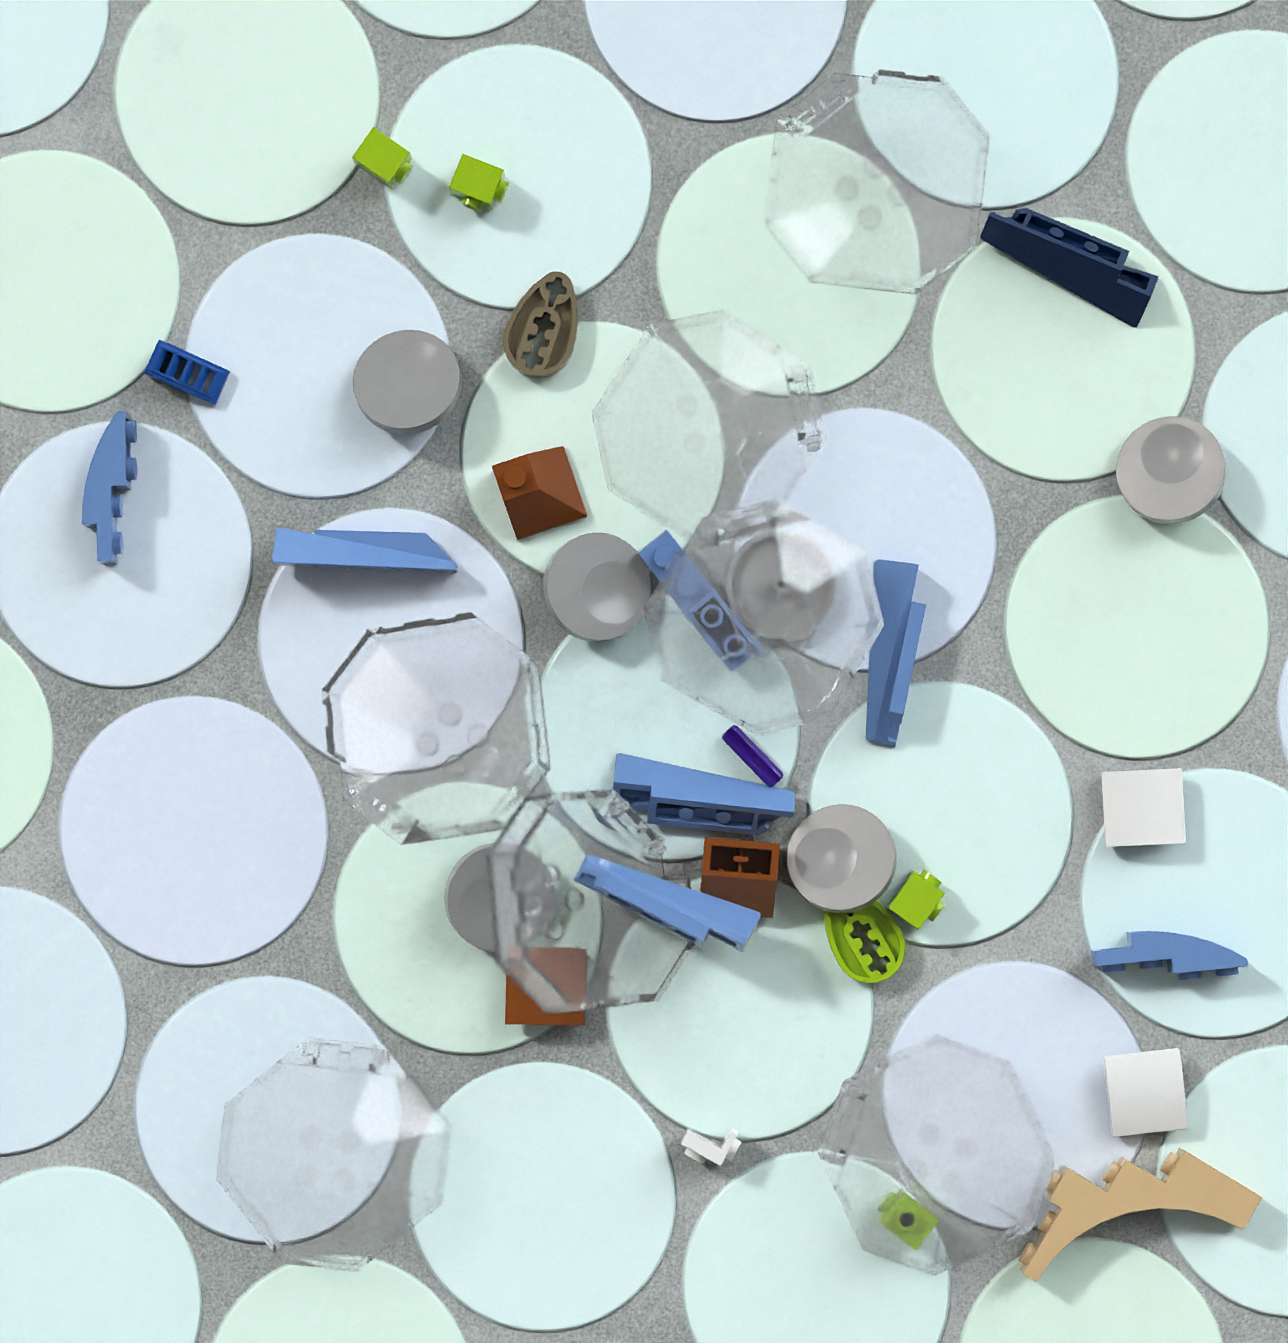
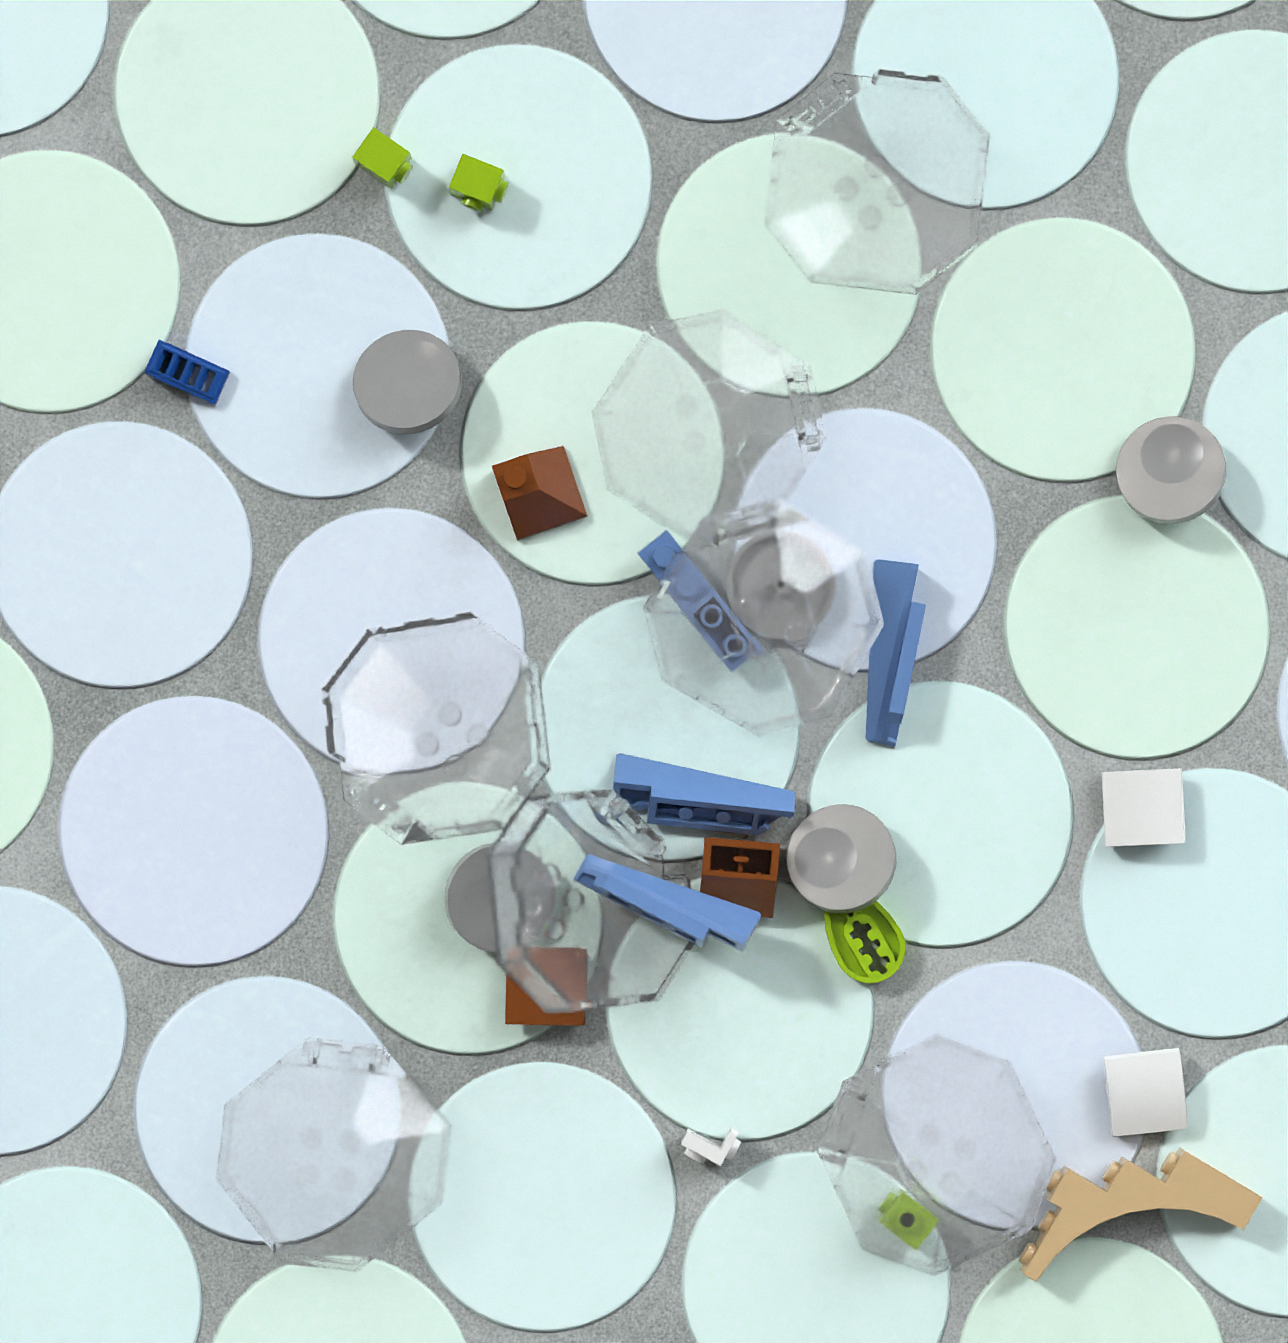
medium blue slope [82,411,137,564] -> none
medium blue wedge [272,528,458,572] -> none
dark tan piece [503,271,578,378] -> none
light grey piece [543,533,651,642] -> none
dark purple axle [722,725,783,787] -> none
lime brick [886,870,945,930] -> none
dark blue wedge [980,208,1159,328] -> none
medium blue slope [1091,931,1248,980] -> none

